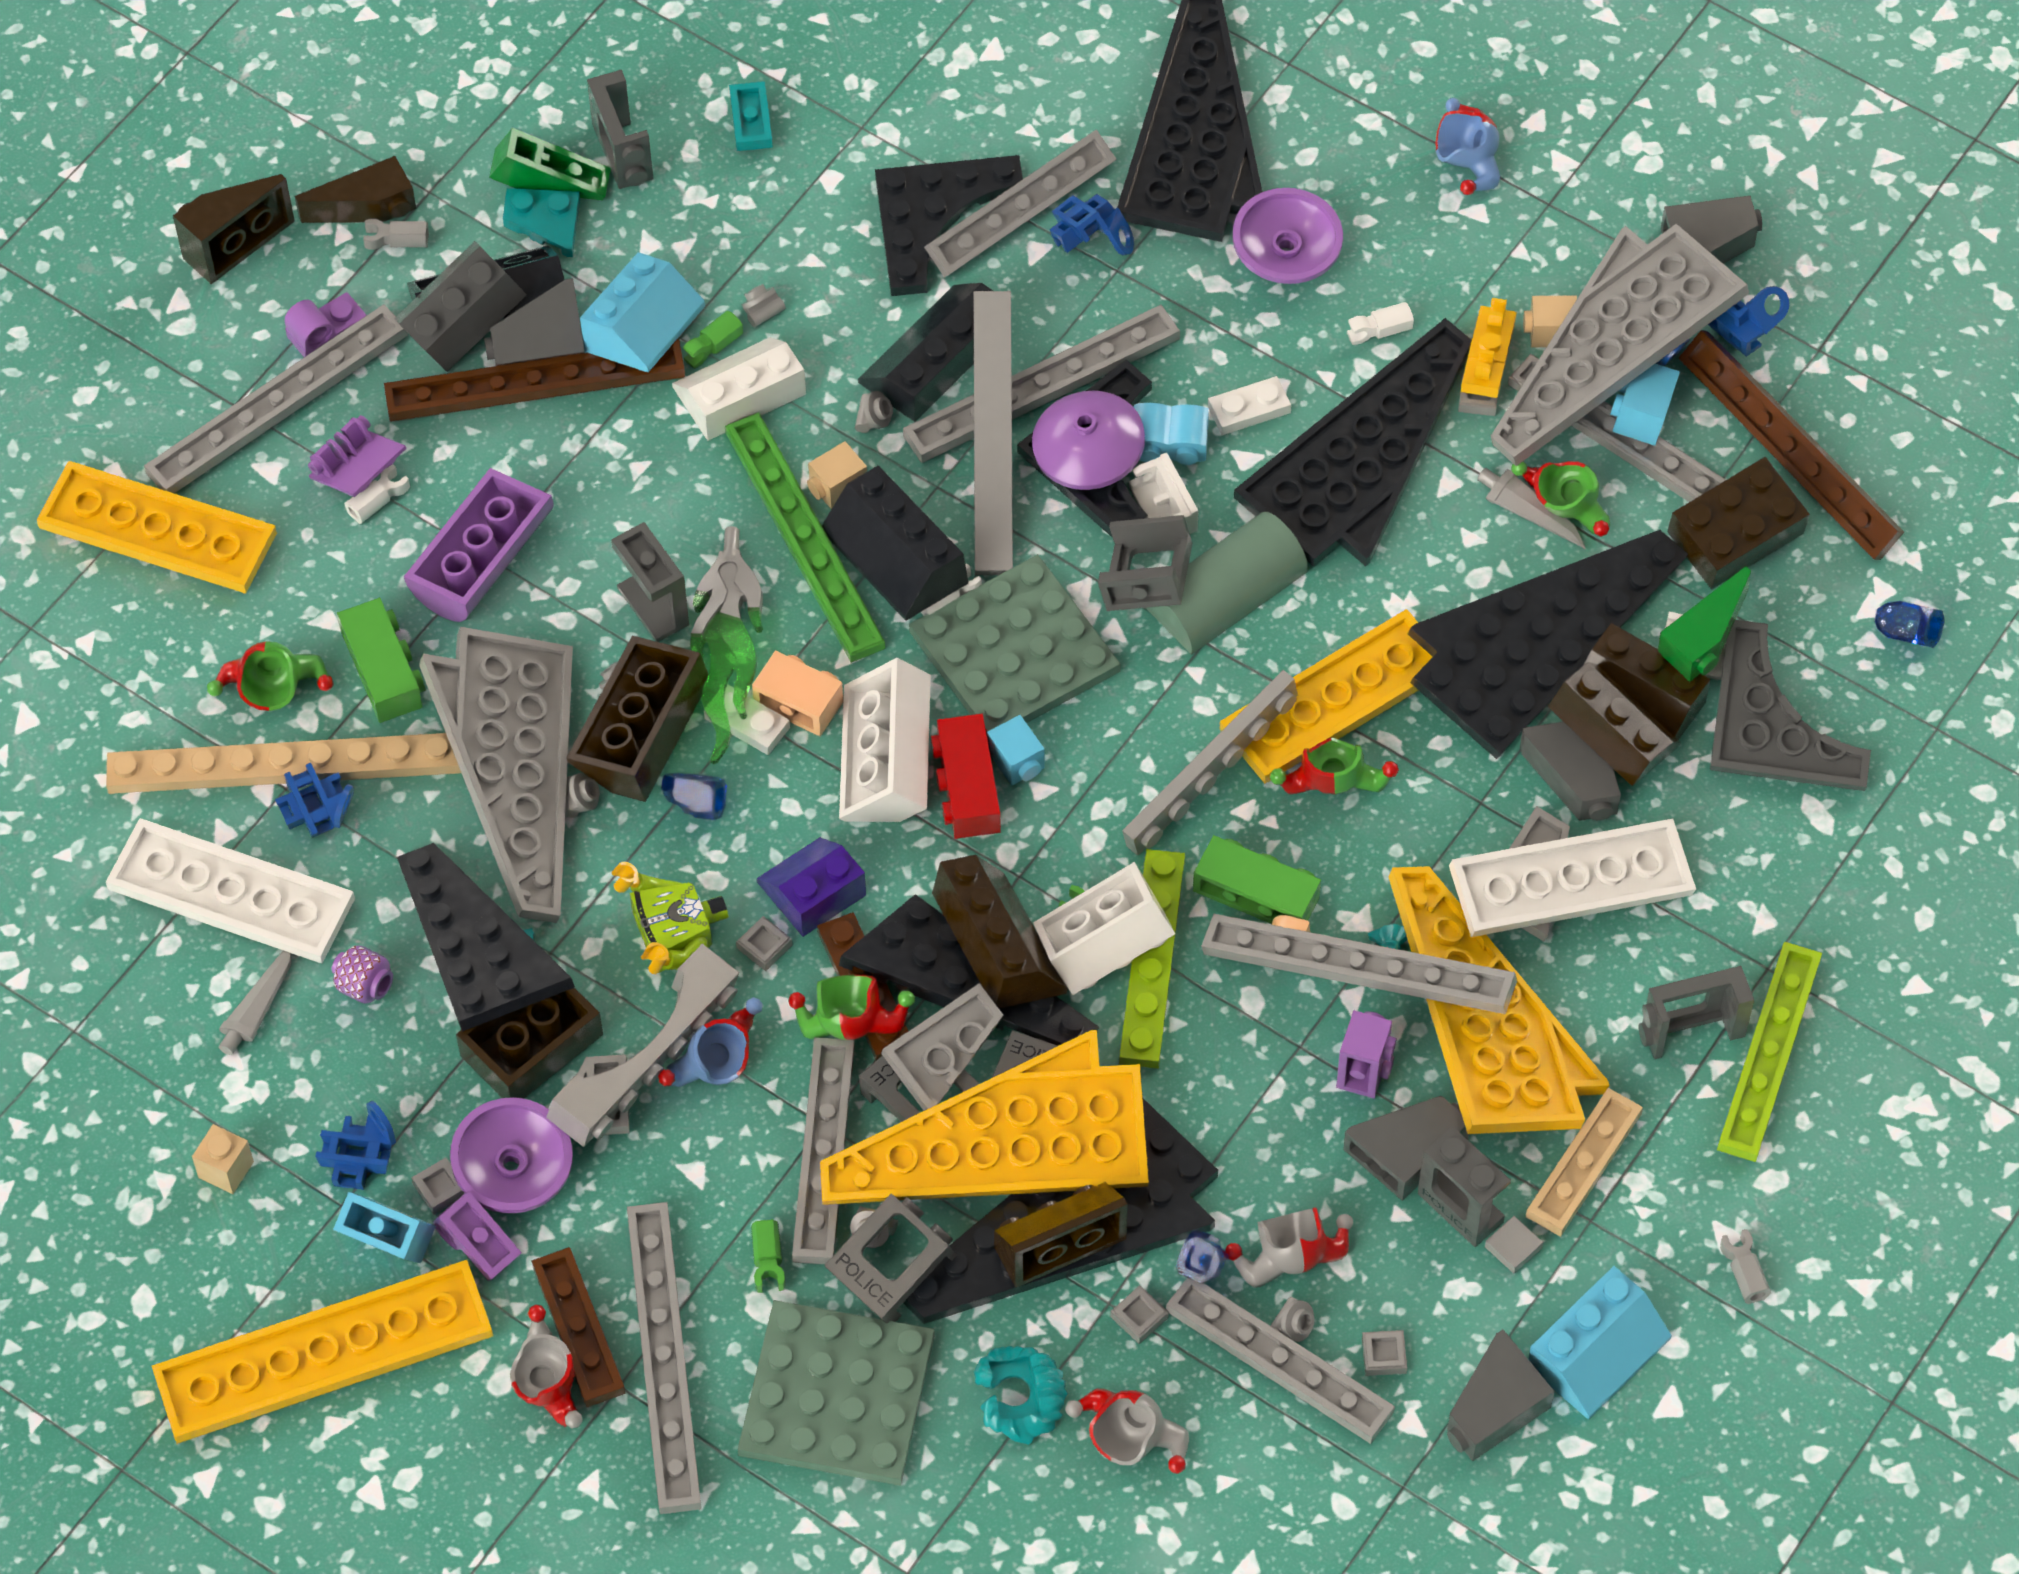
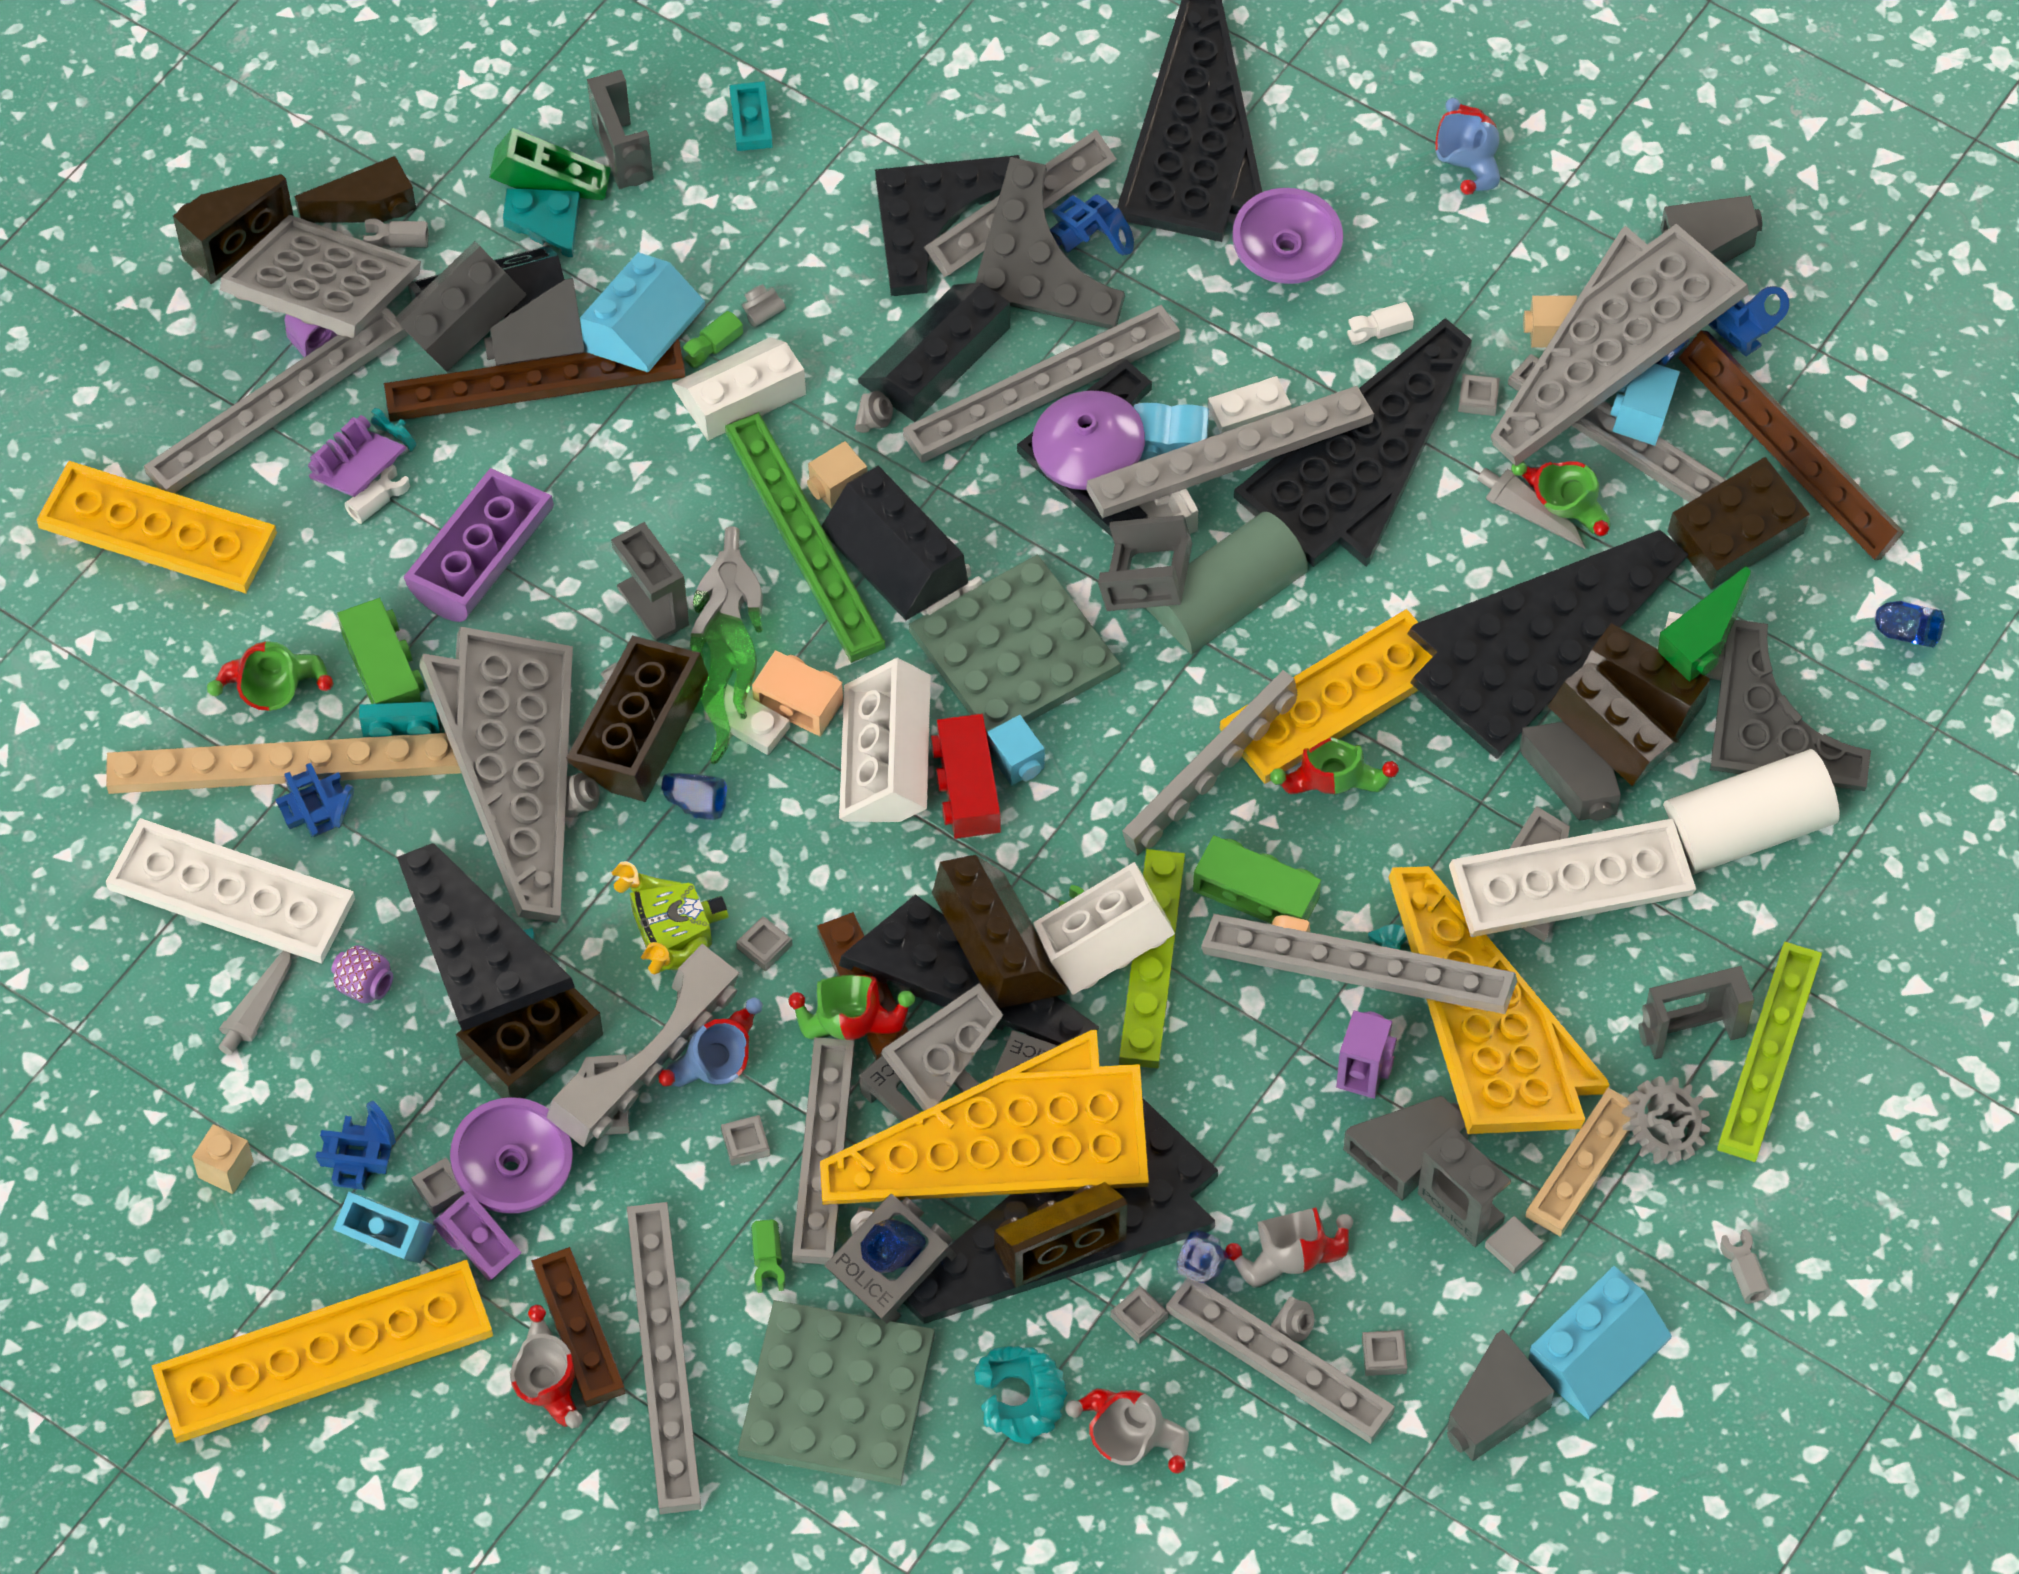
dark purple slope [757,837,866,937] -> none
light grey tile [974,291,1013,575] -> none
yellow plate [1461,298,1517,398] -> none
none -> light grey plate [220,215,421,338]
none -> teal plate [359,702,441,737]
none -> teal piece [371,408,417,452]
none -> light grey tile [721,1115,770,1166]
none -> clear blue rock [860,1220,926,1273]
none -> dark grey plate [975,157,1125,329]
none -> light grey plate [1086,386,1374,518]
none -> light grey gear [1622,1076,1710,1165]
none -> white brick [1663,749,1840,875]

